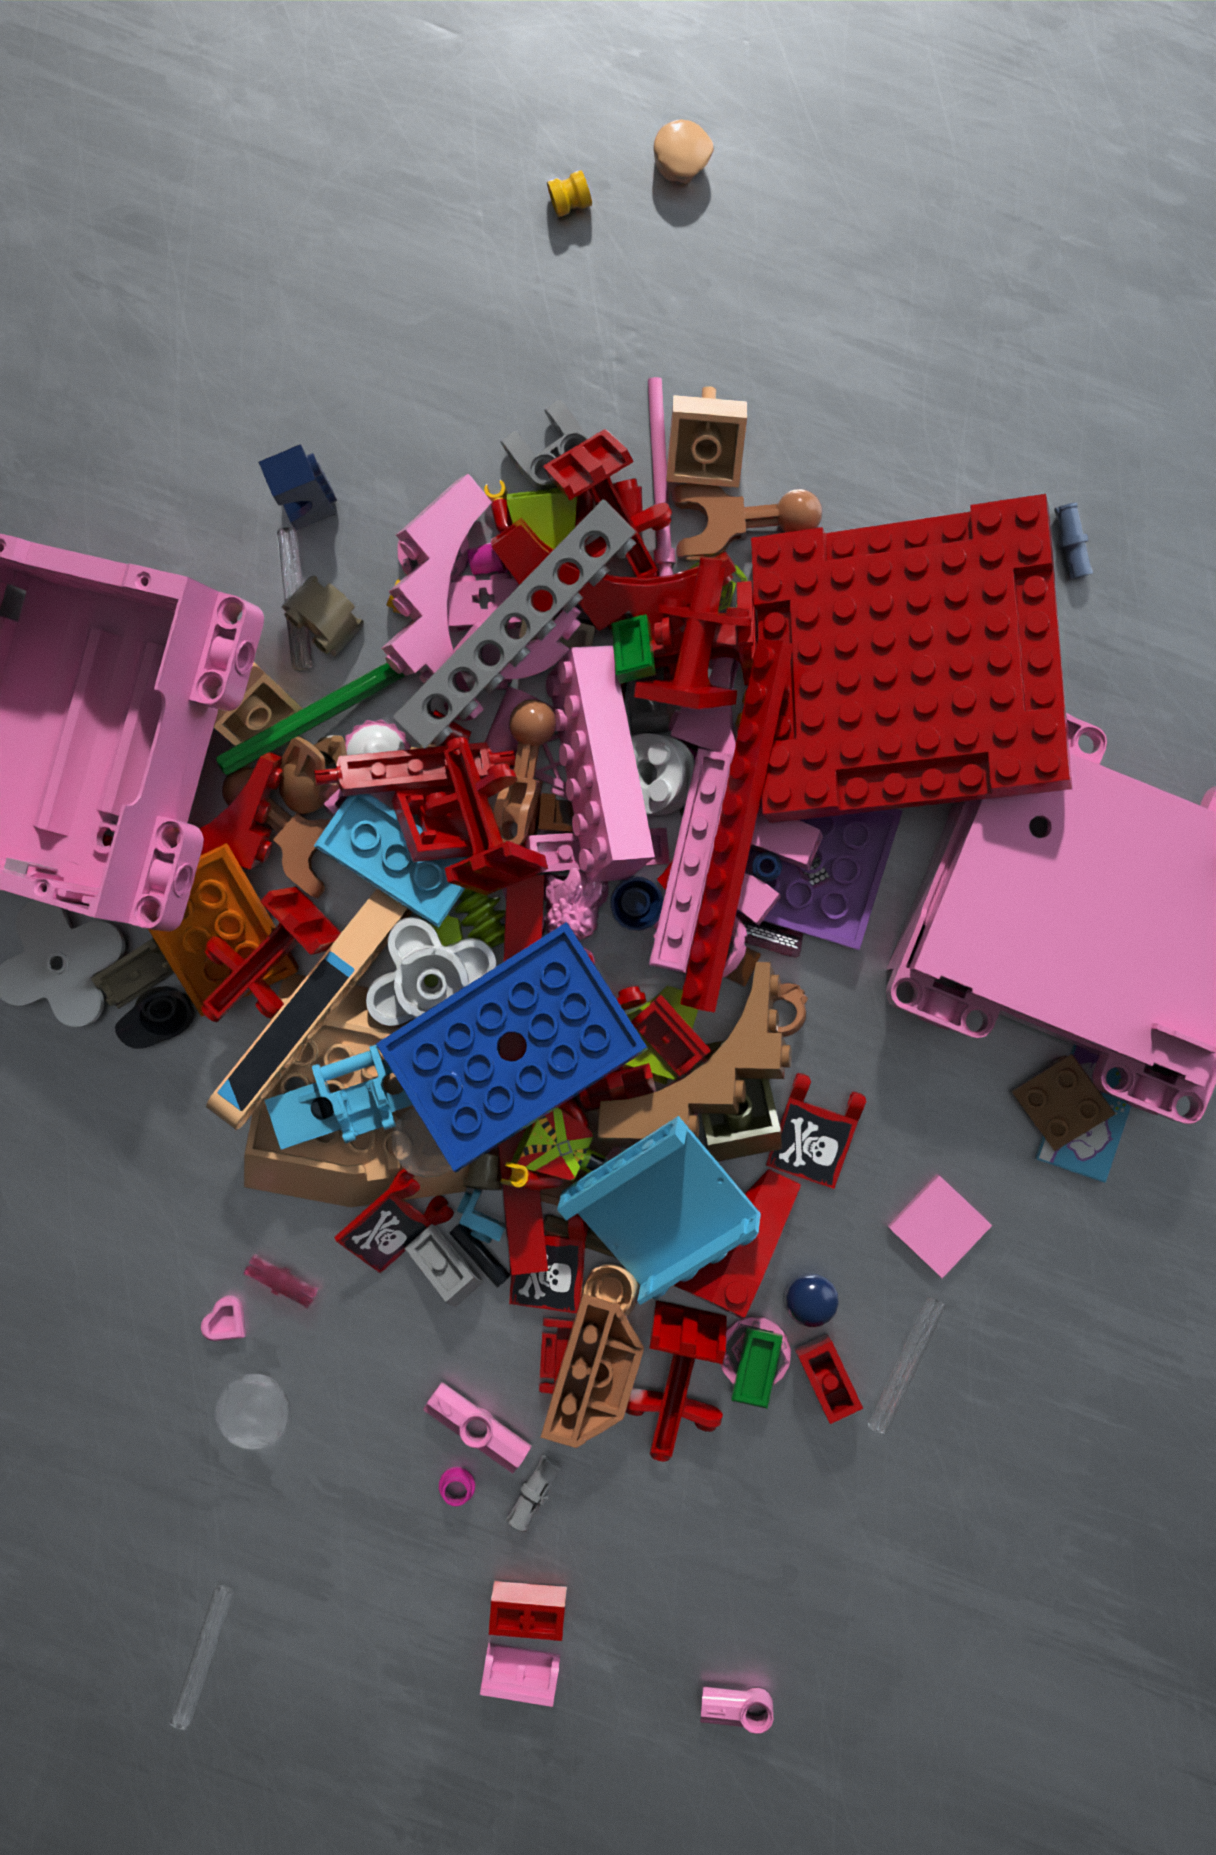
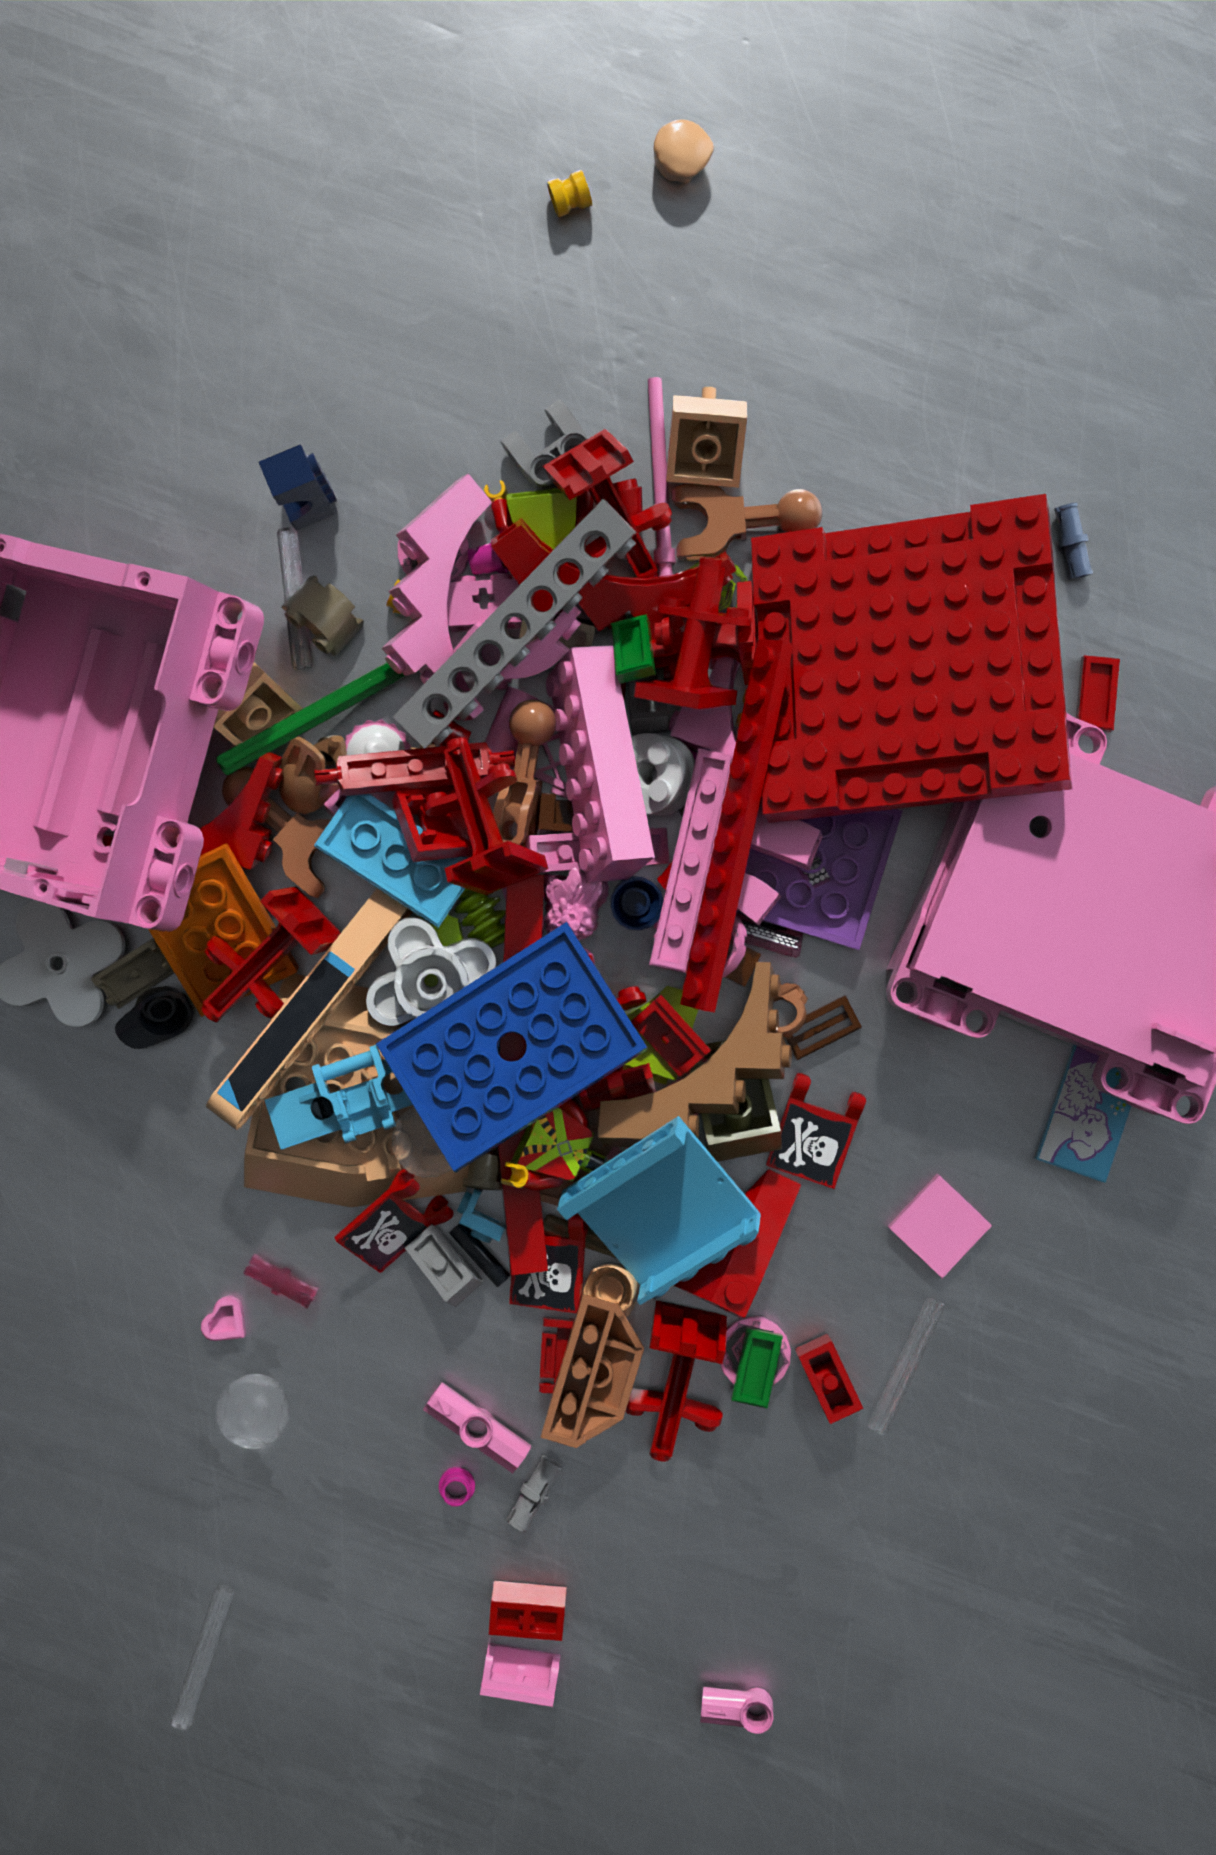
dark blue pin [752,852,782,882] -> none
dark blue helmet [783,1273,839,1327] -> none
medium nougat hinge [1012,1054,1116,1151] -> none
none -> reddish brown tile [782,995,862,1060]
none -> red tile [1076,655,1120,732]

